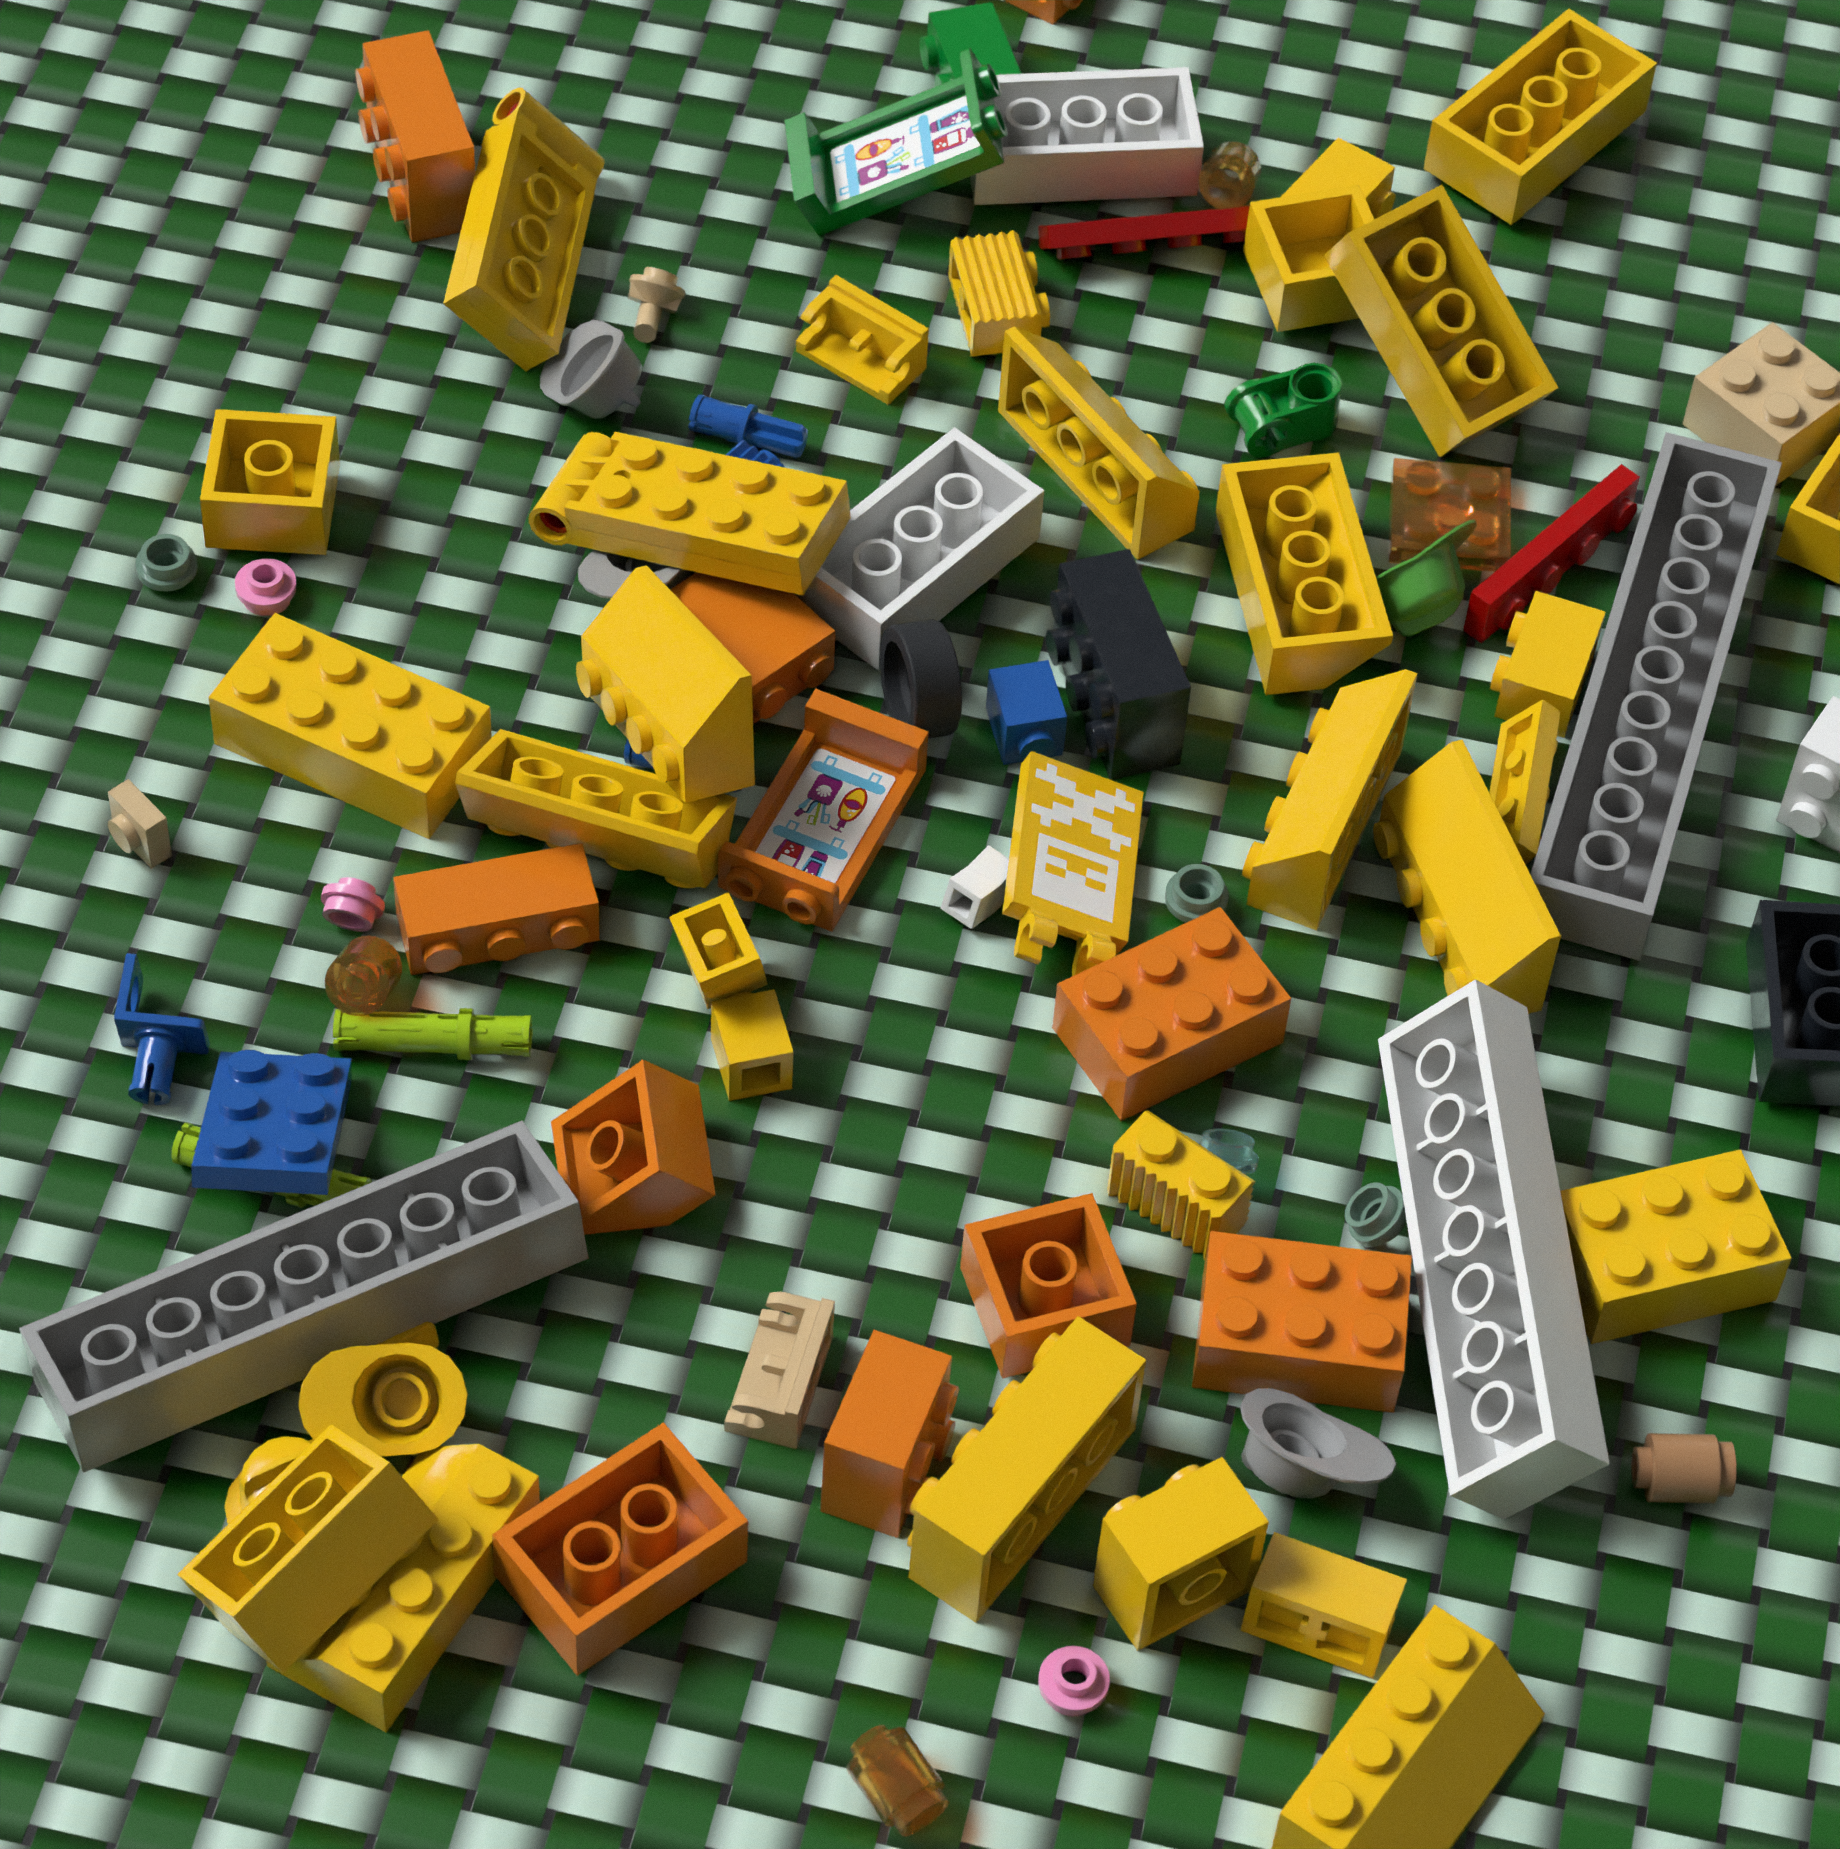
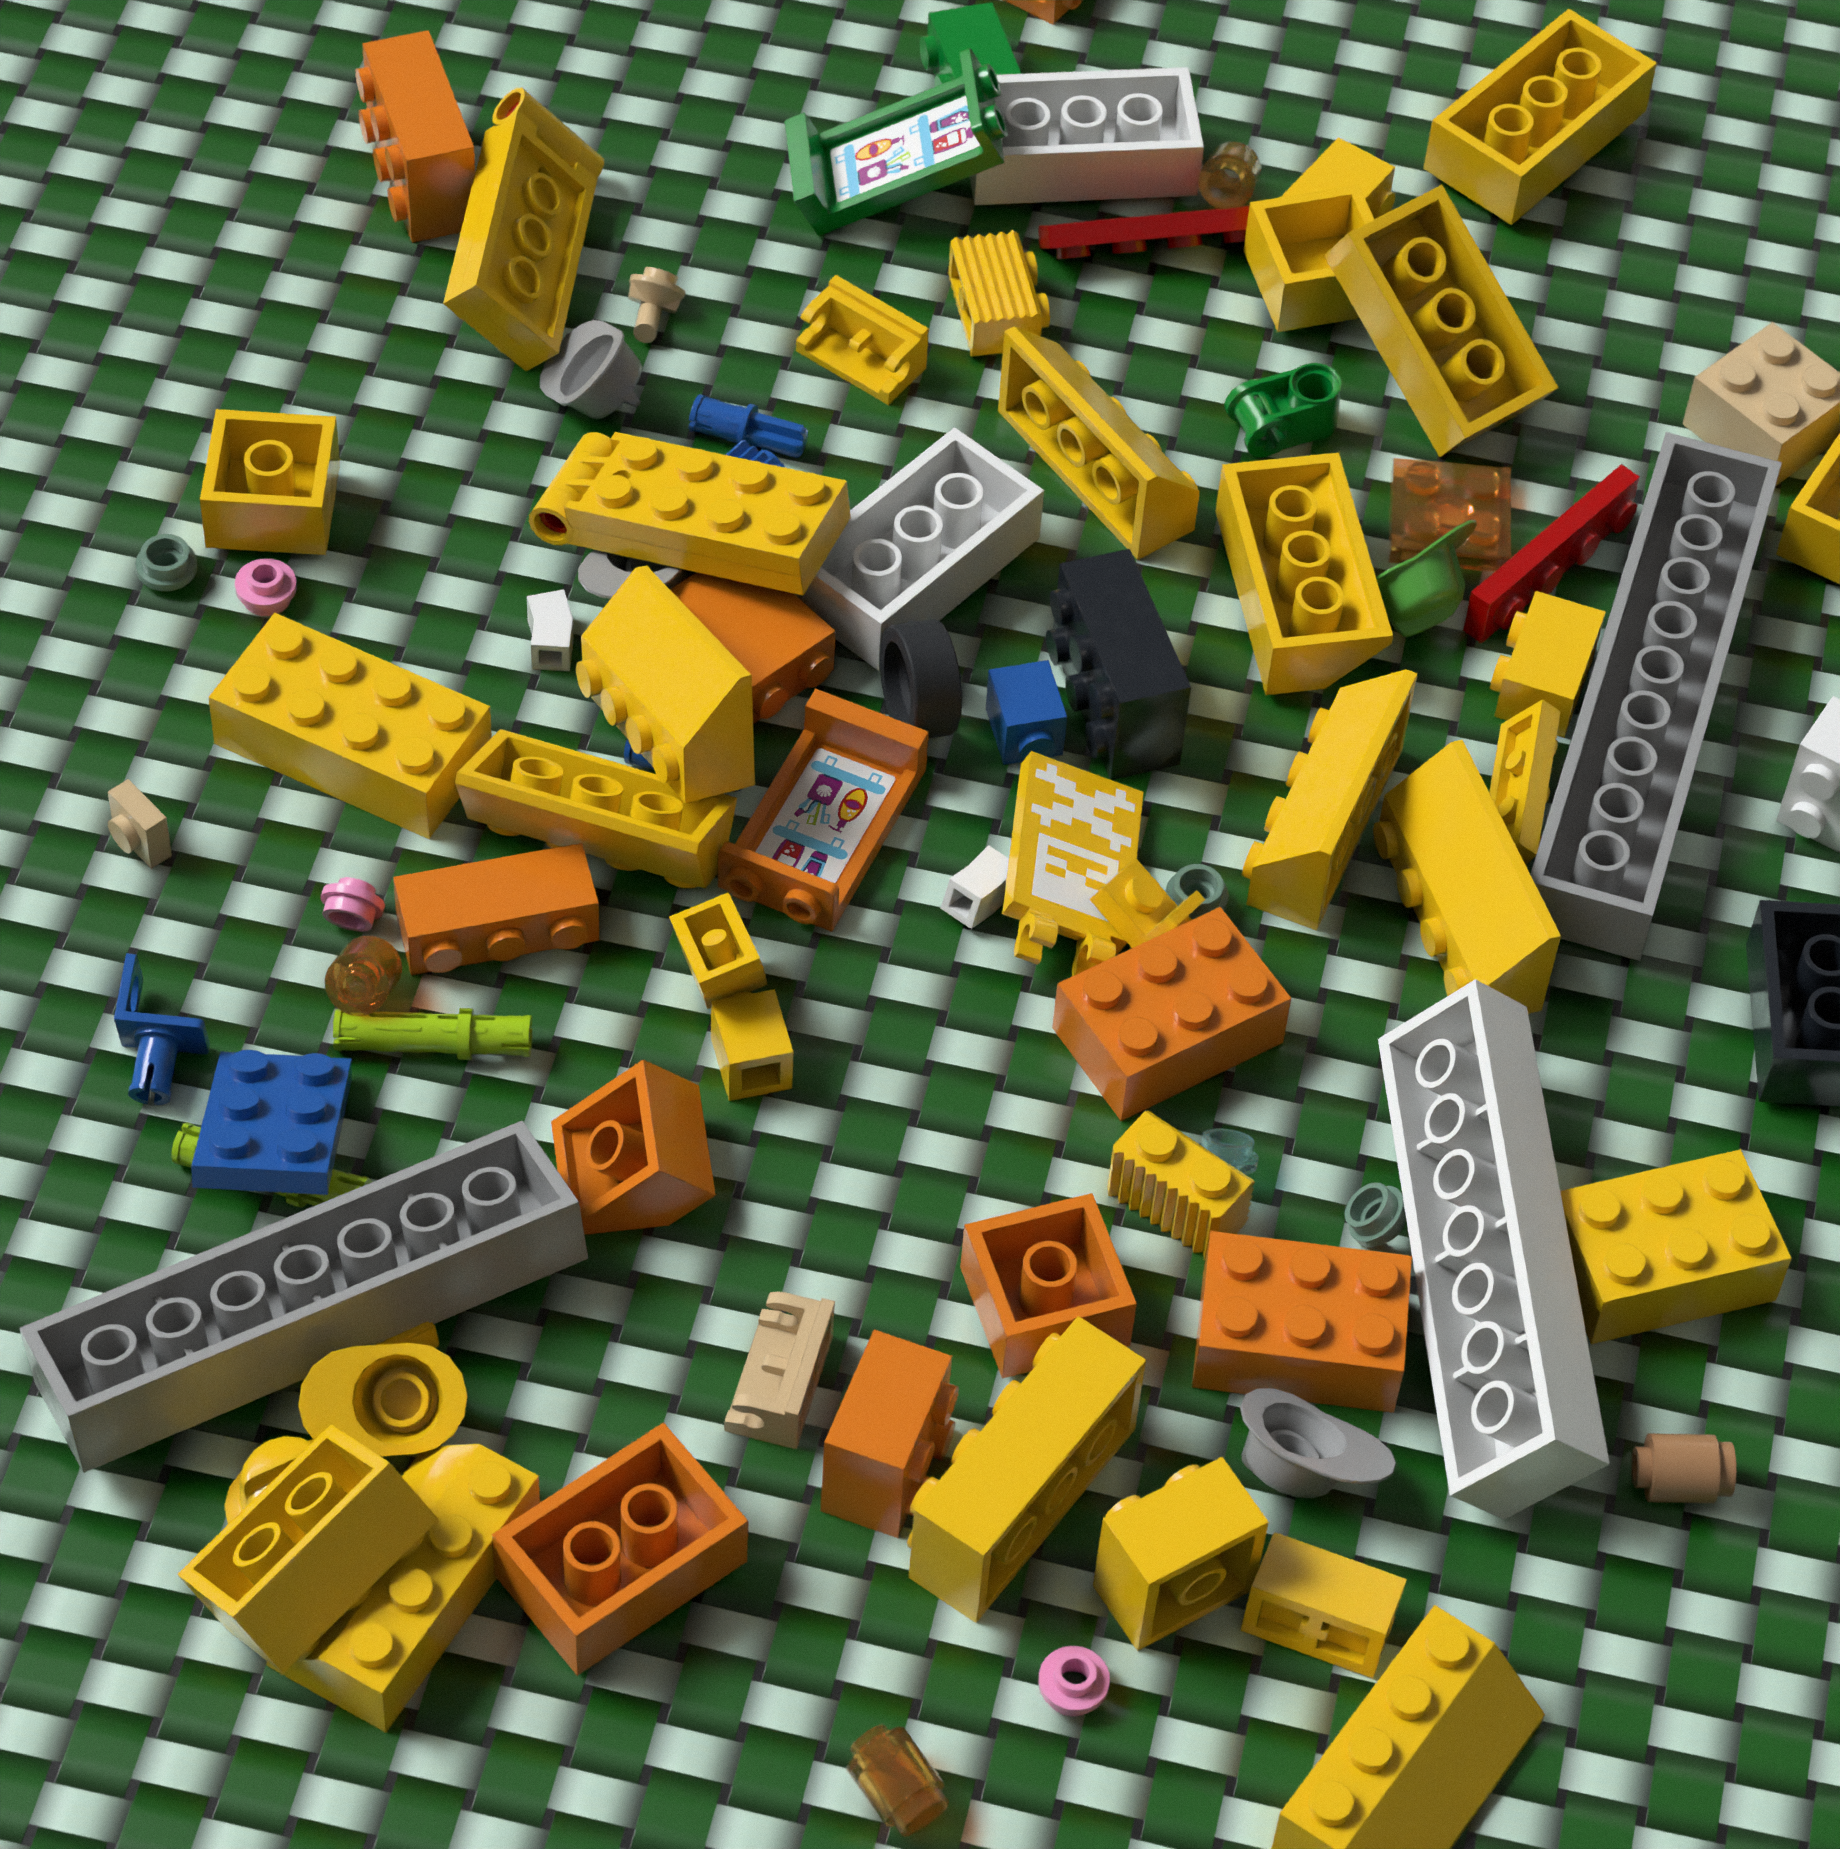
none -> white piece [527,589,573,672]
none -> yellow bracket [1089,858,1206,948]

